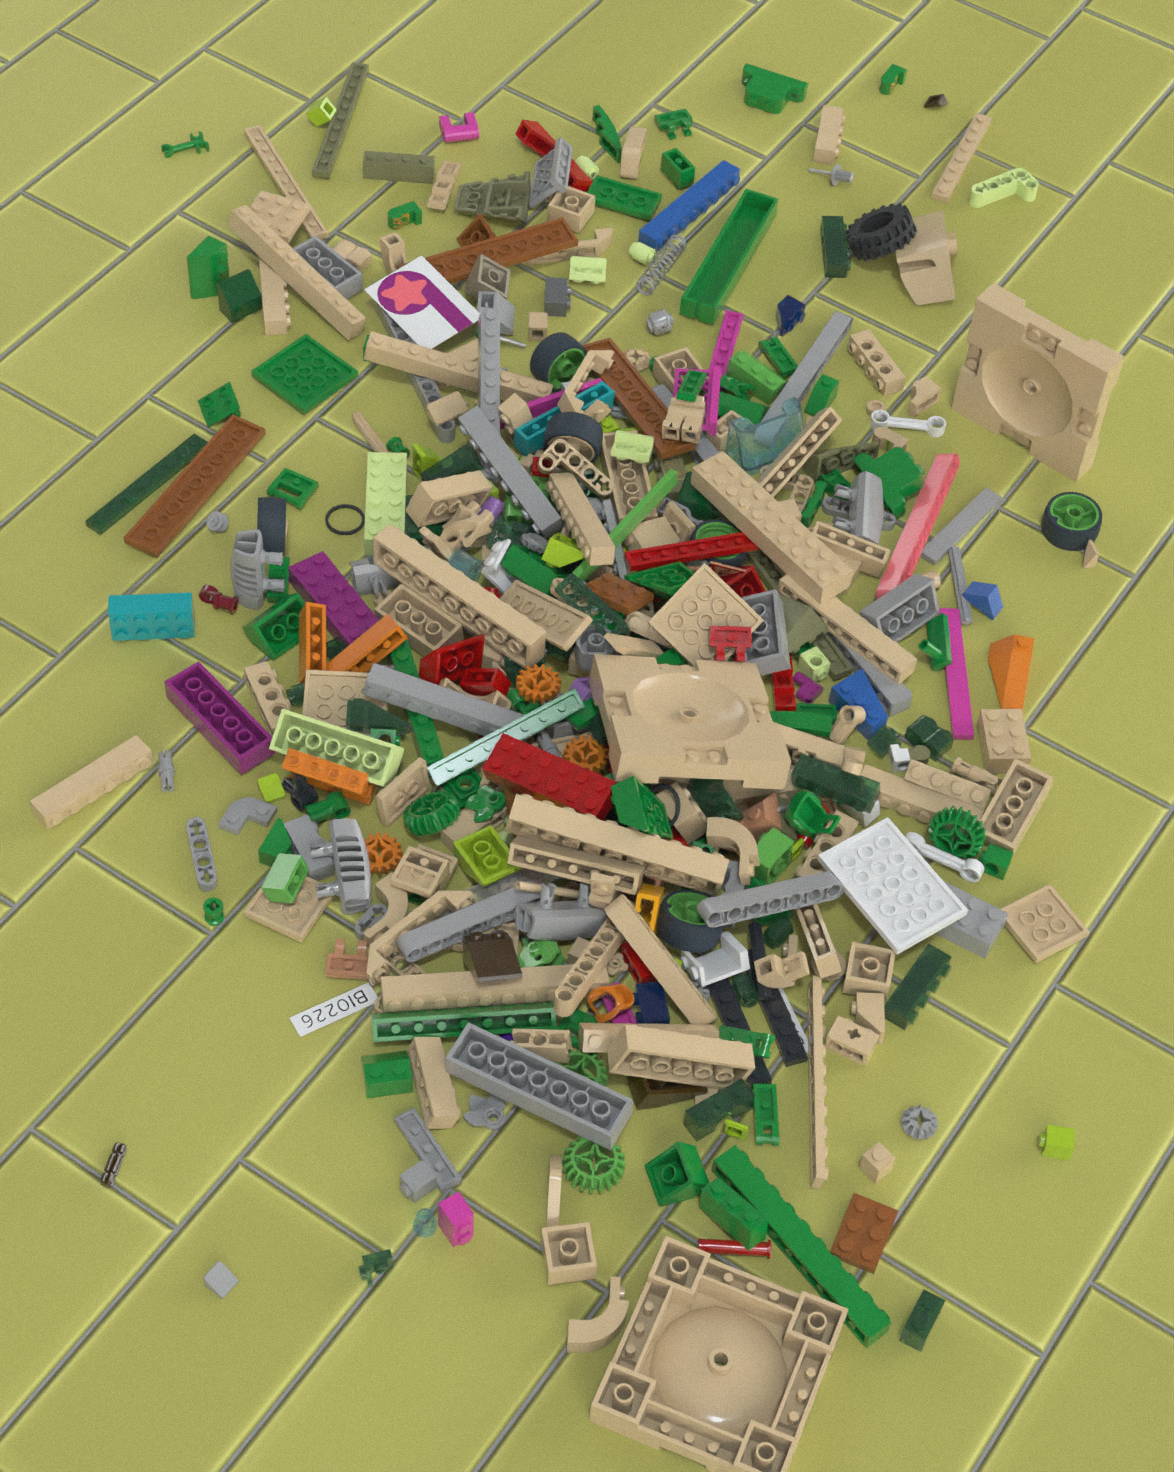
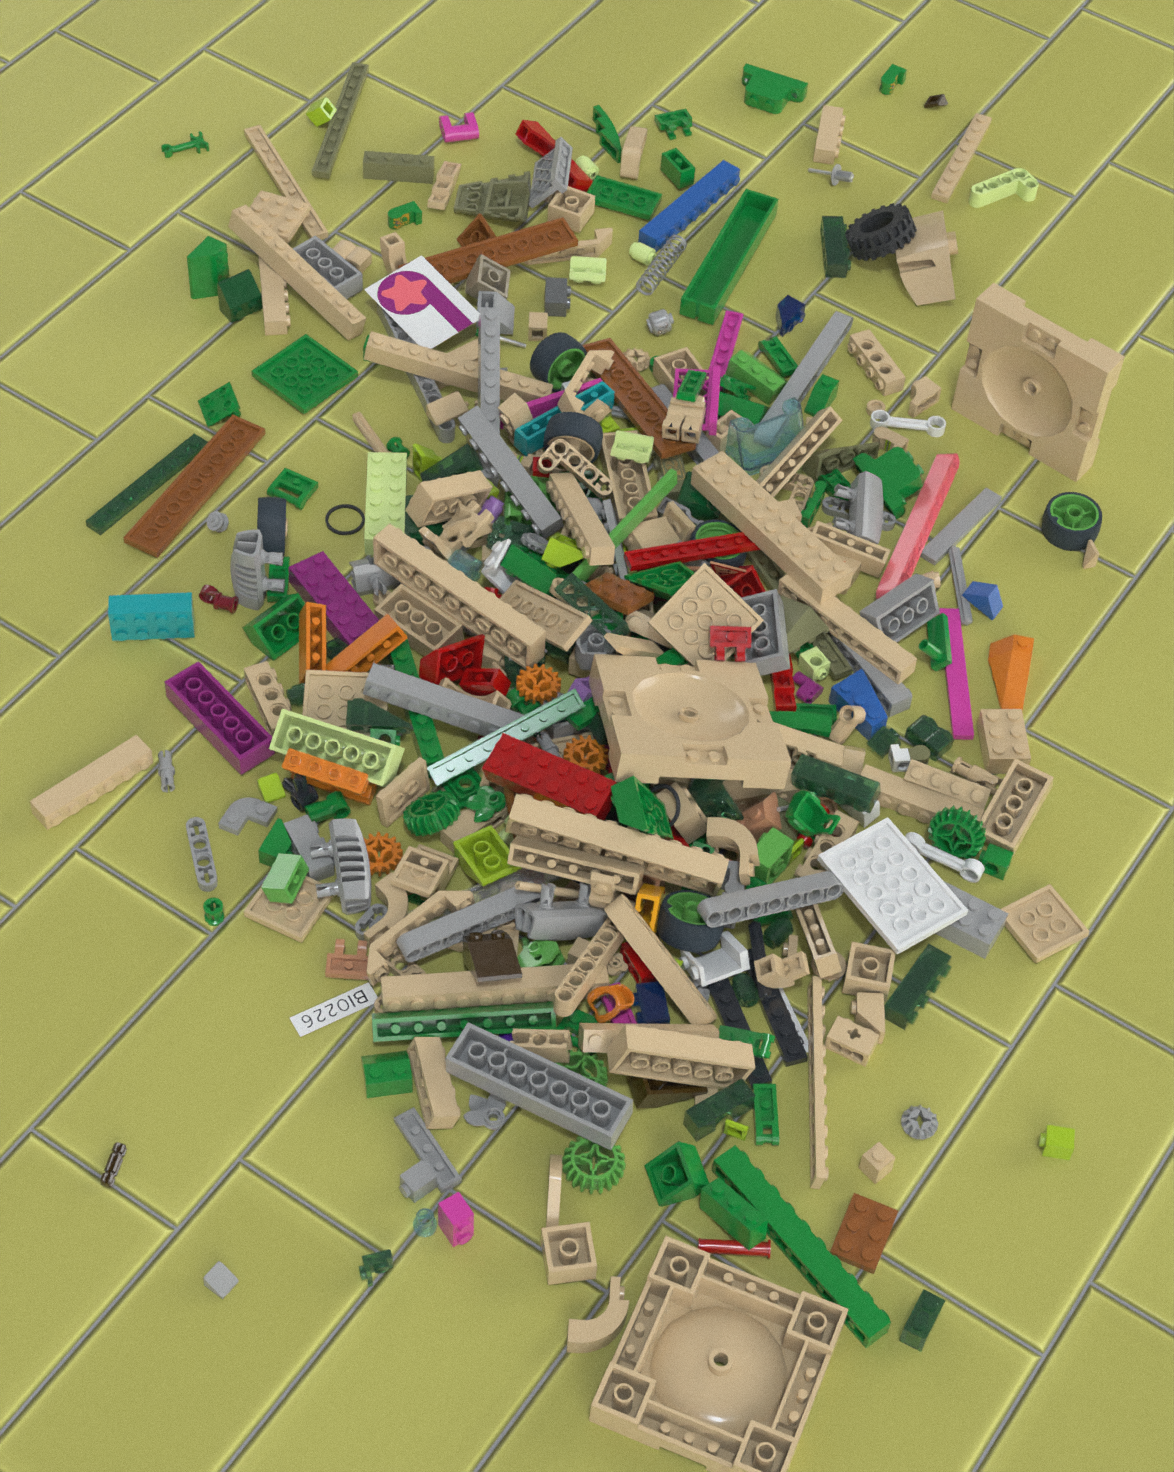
tan beam [841,757,864,776] -> none

